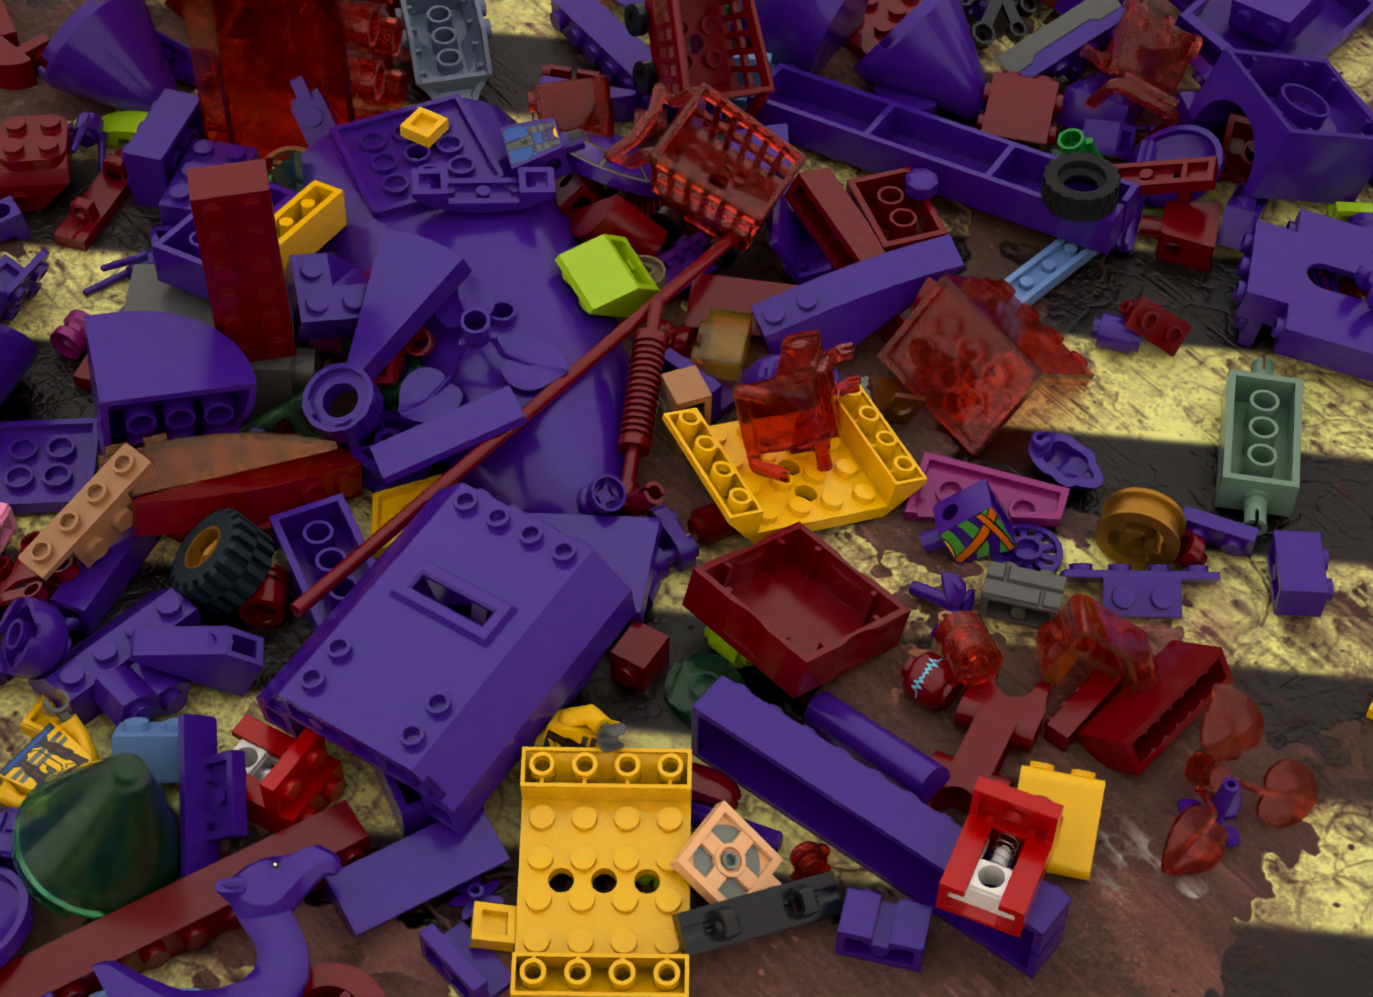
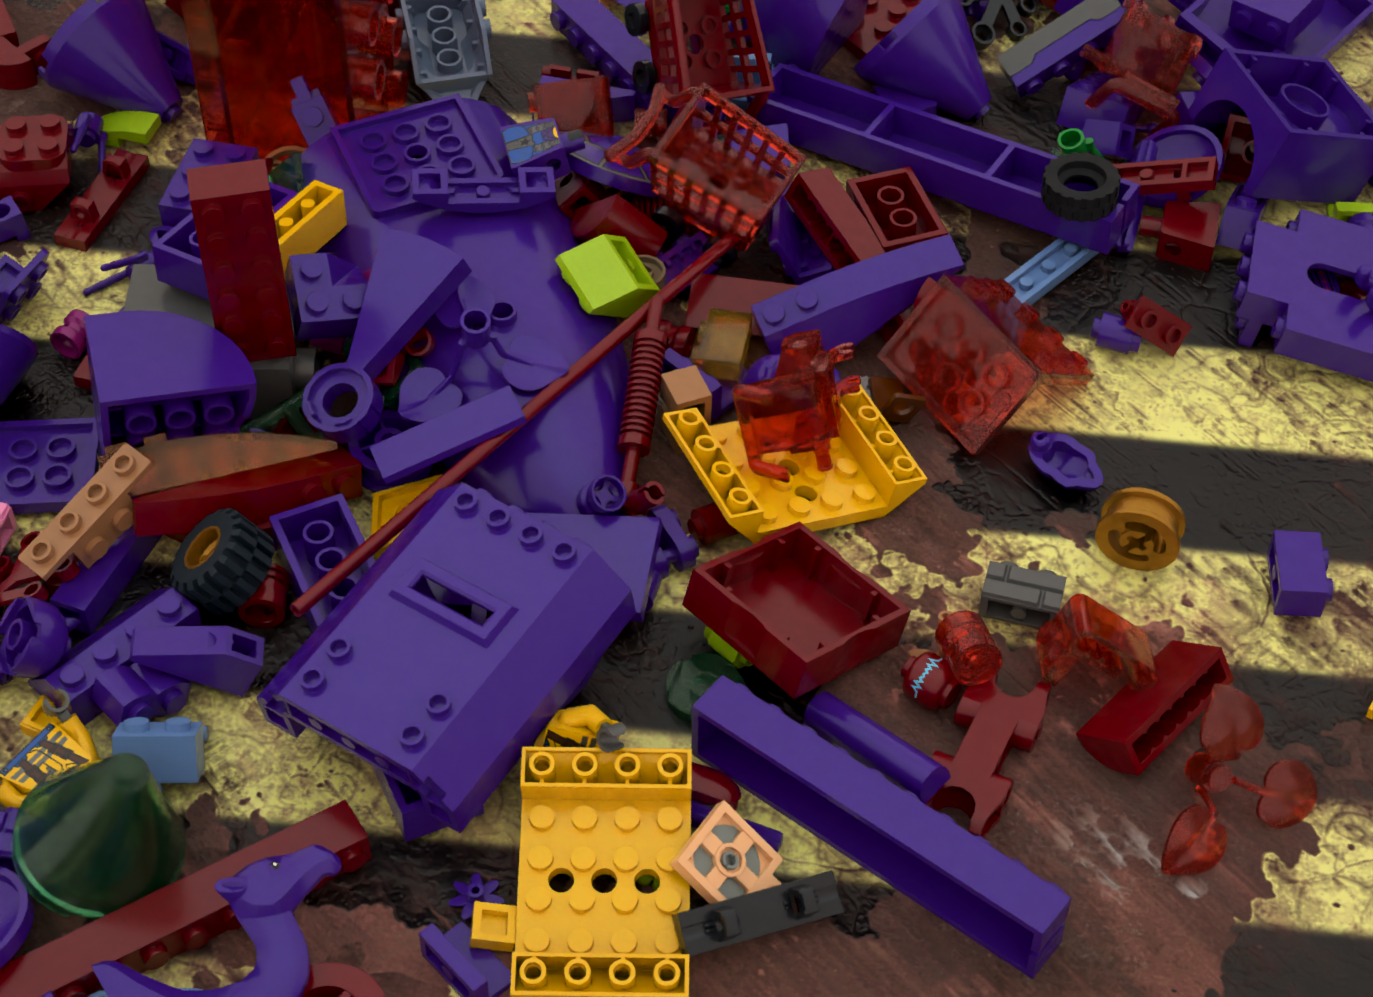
dark purple brick [122,88,210,208] -> none
dark purple bracket [178,714,248,879] -> none
red brick [231,714,345,834] -> none
dark purple brick [325,807,510,938] -> none
yellow tile [400,107,449,148] -> none
dark red brick [610,620,669,693] -> none
clear red plate [789,841,831,881] -> none
dark purple brick [835,887,933,973] -> none
dark purple tile [904,168,938,200] -> none
magenta wing [904,452,1070,527] -> none
dark purple plant [909,572,975,637] -> none
dark purple torso [919,478,1018,564] -> none
red brick [935,776,1064,938] -> none
dark red brick [976,70,1065,153] -> none
dark purple wheel [991,523,1063,573] -> none
yellow piece [1017,761,1106,881] -> none
dark red piece [1044,663,1125,752] -> none
dark purple bracket [1059,563,1220,620] -> none
dark red tile [1172,529,1208,570] -> none
dark purple plant [1176,777,1242,846] -> none
dark purple plate [1183,505,1259,558] -> none
sand green brick [1215,358,1303,536] -> none

